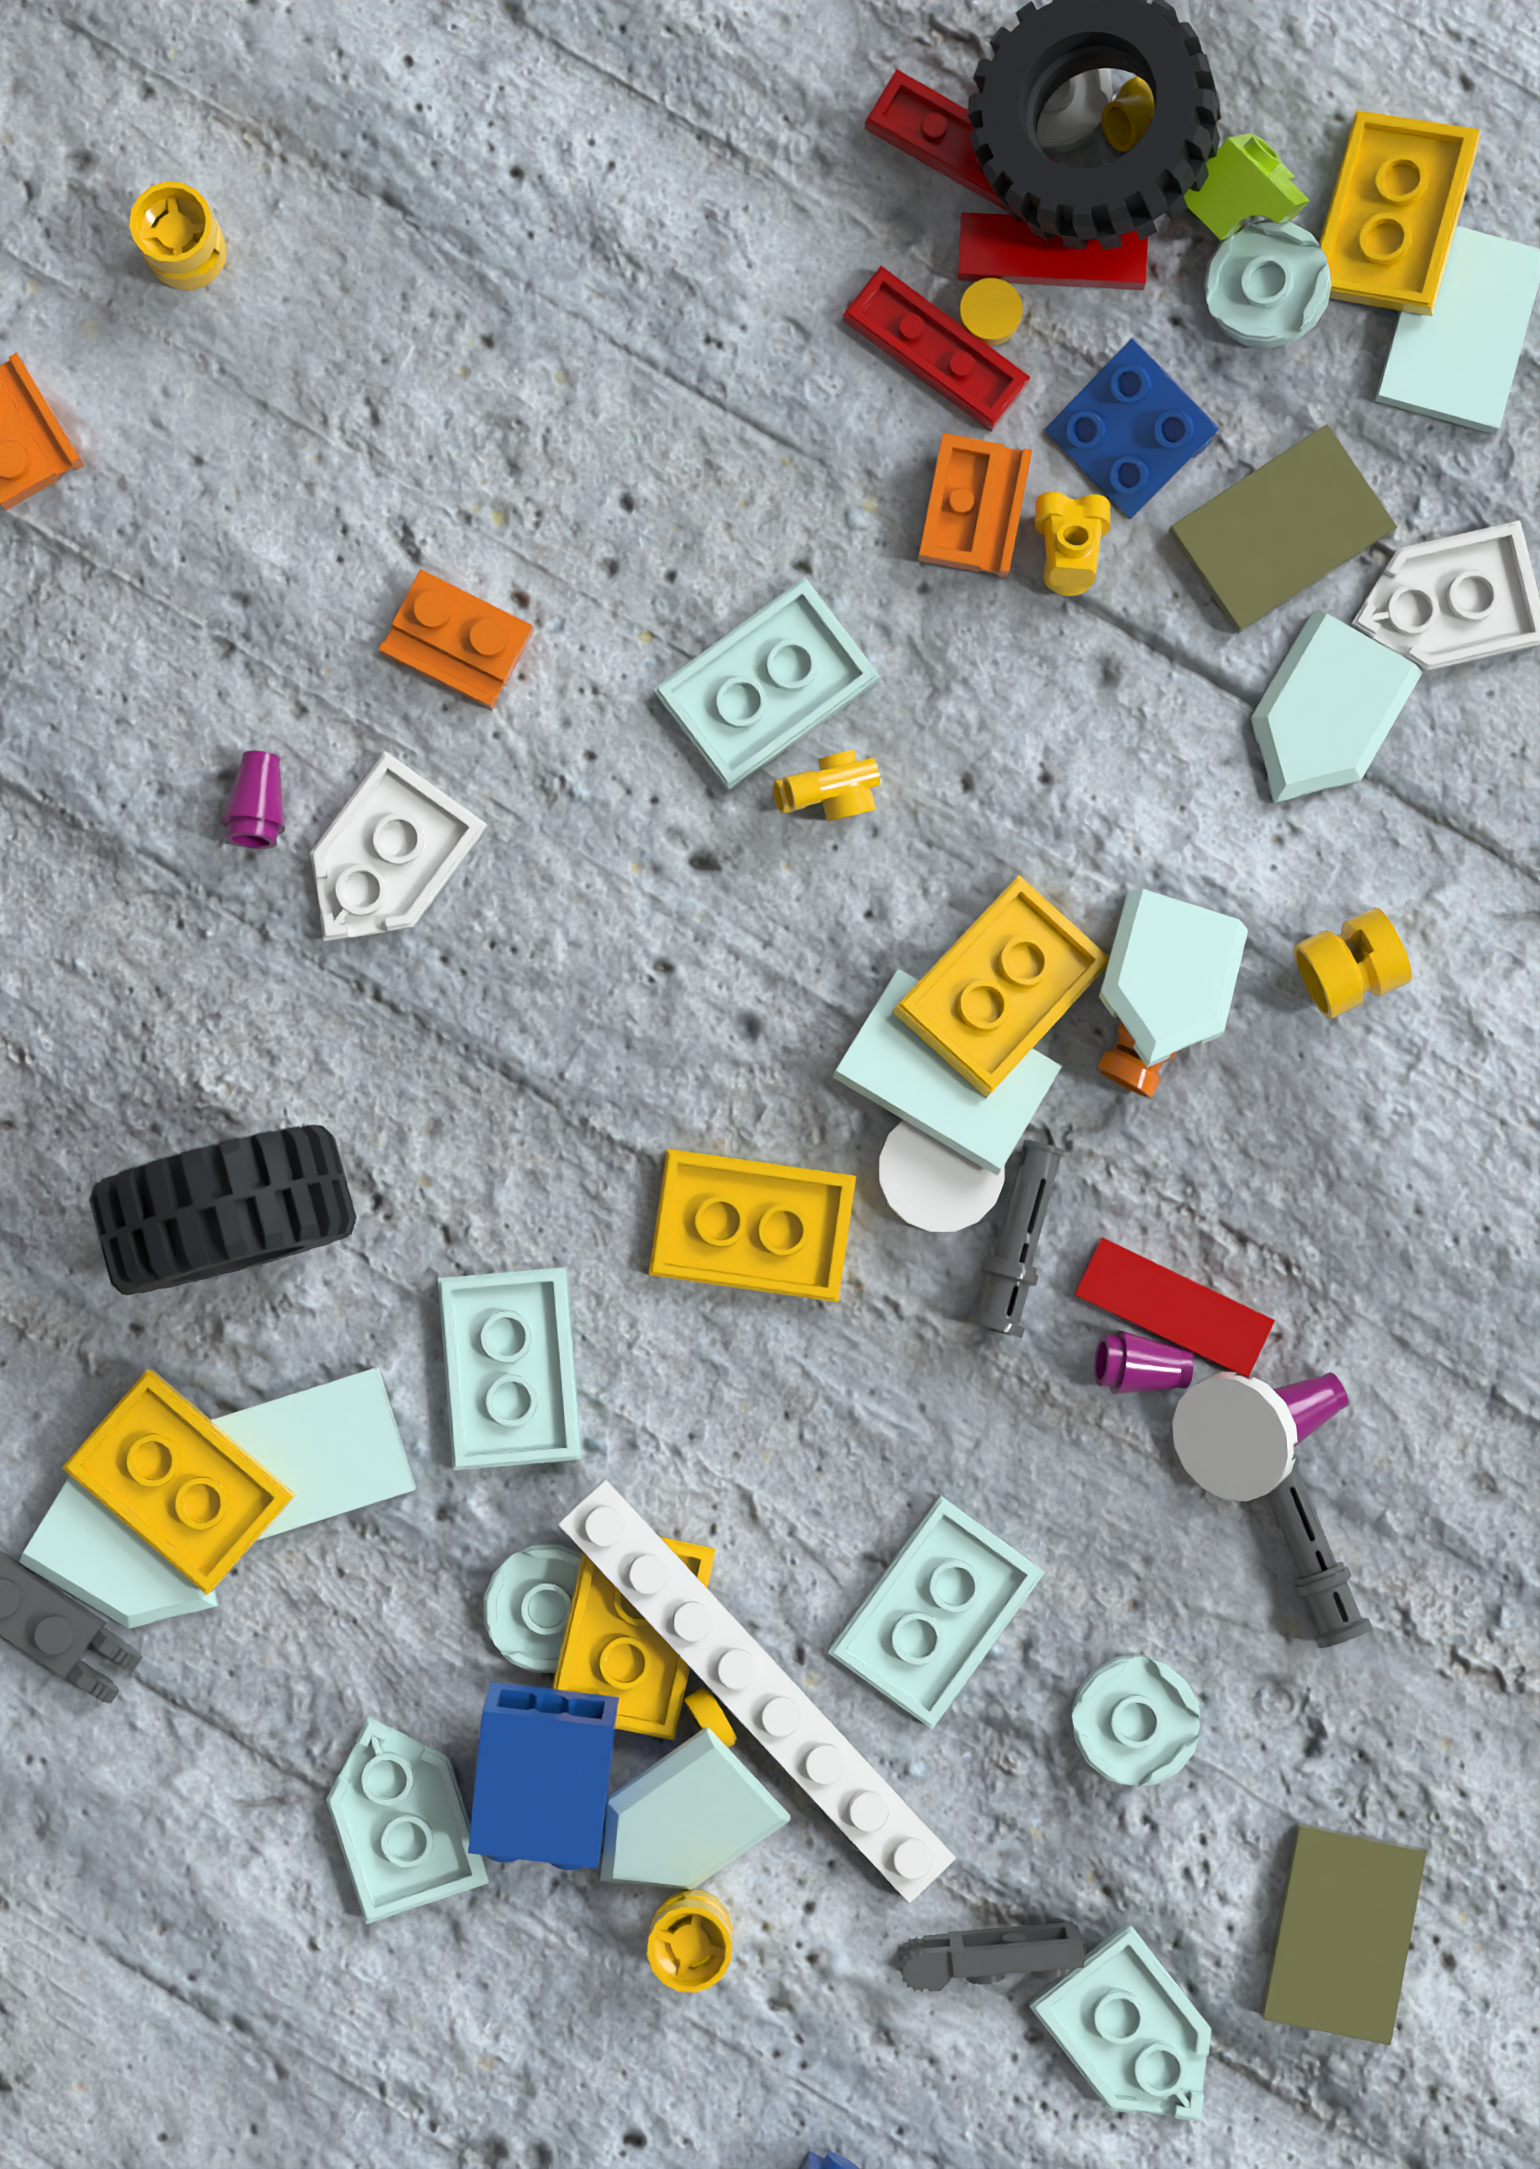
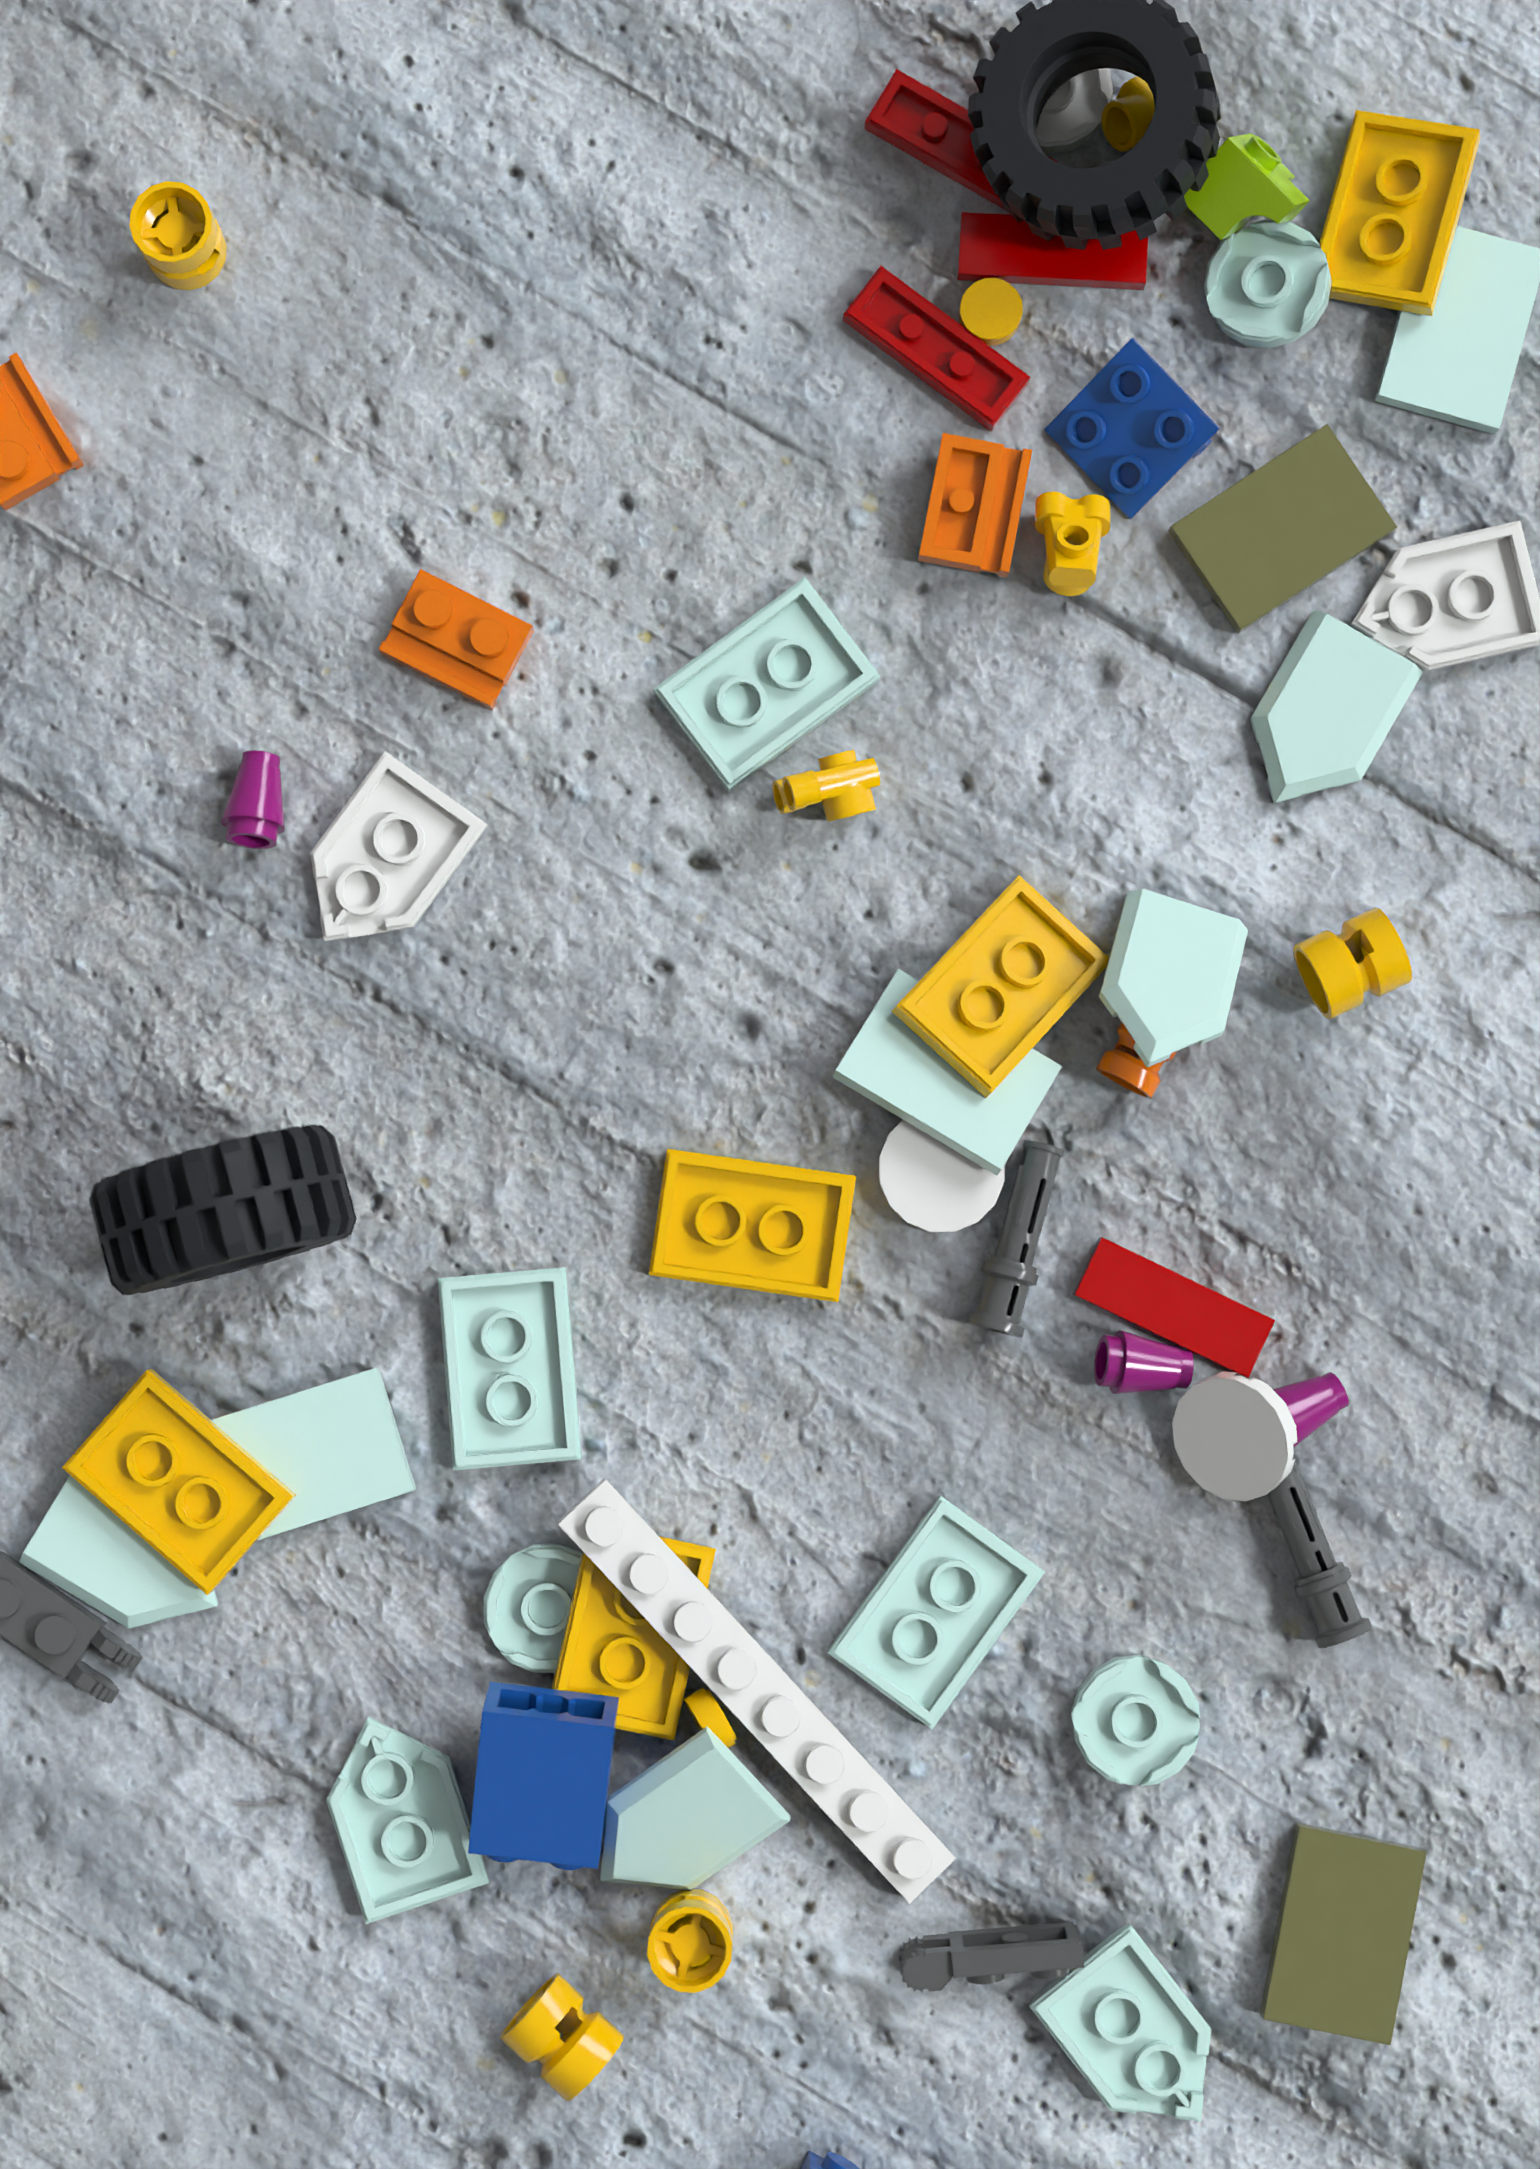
none -> yellow wheel [500,1973,624,2102]

